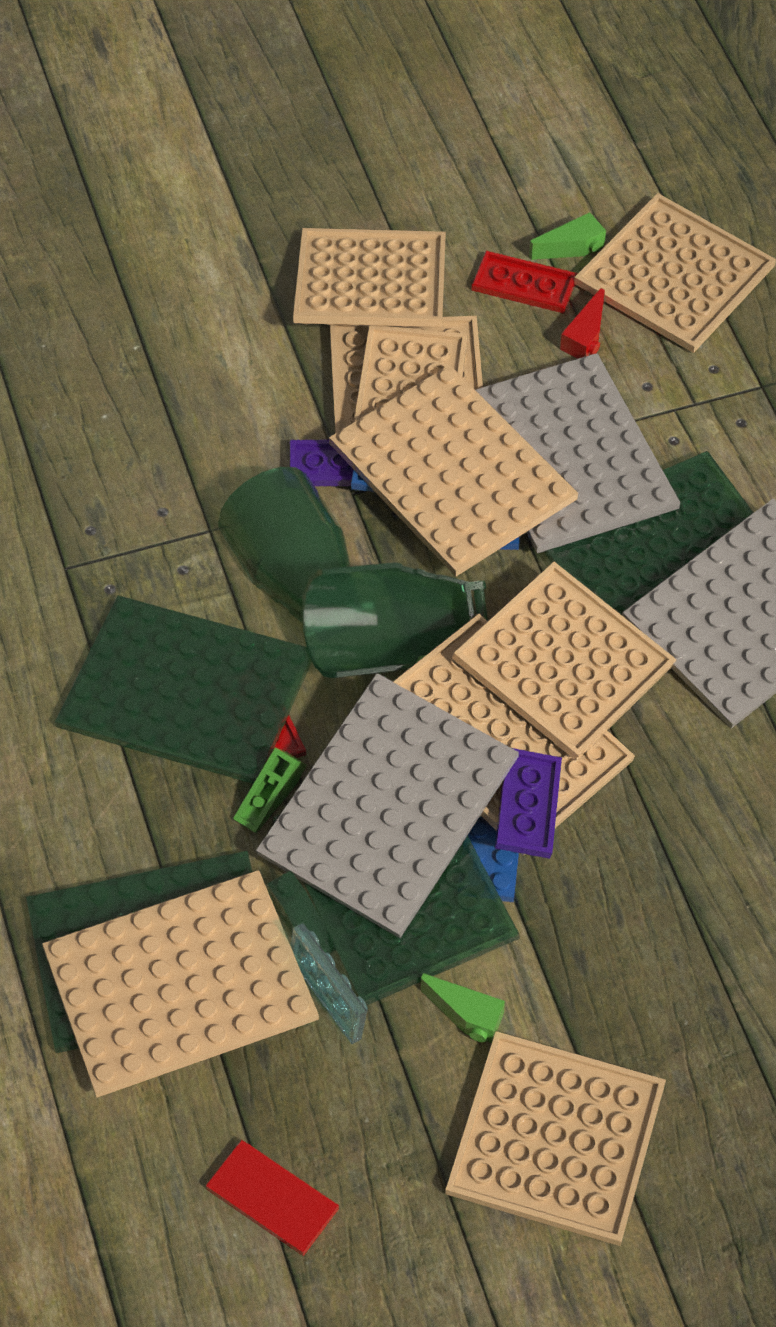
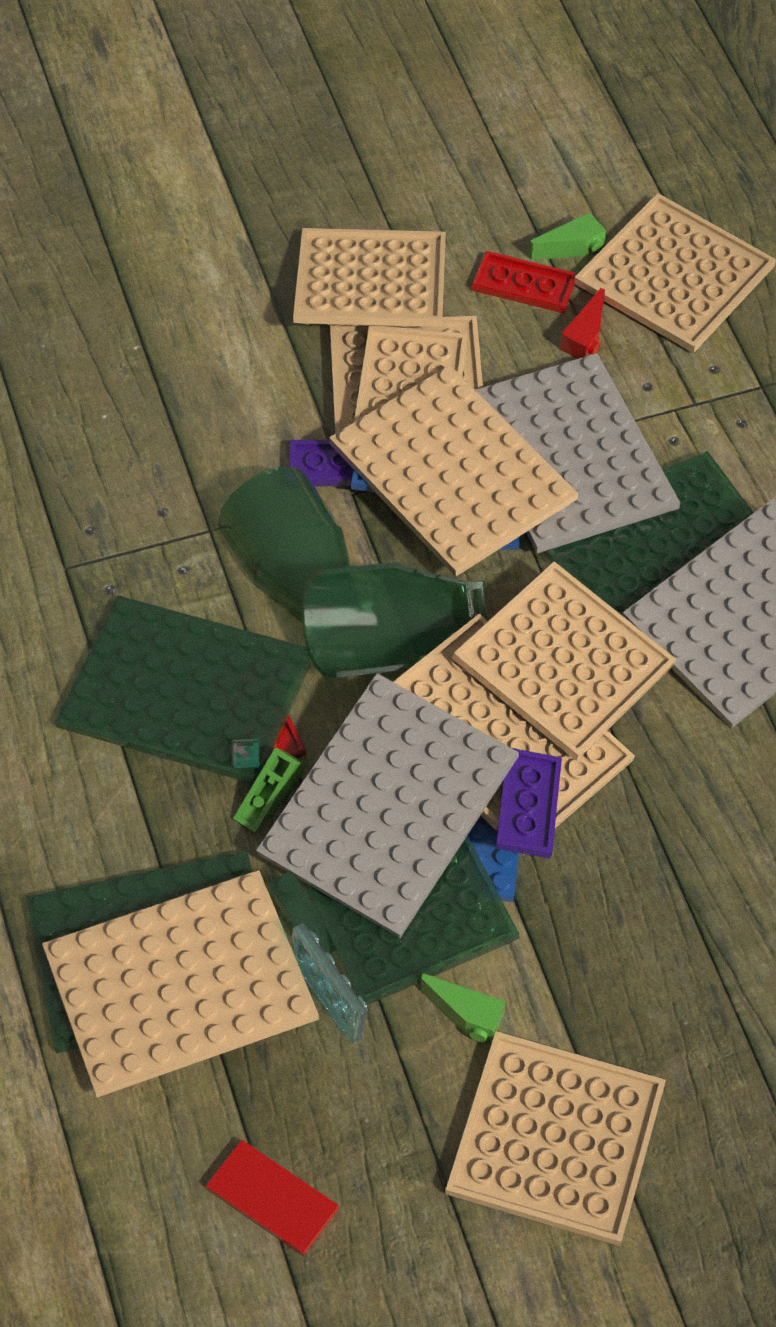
none -> clear green tile [232,739,260,768]

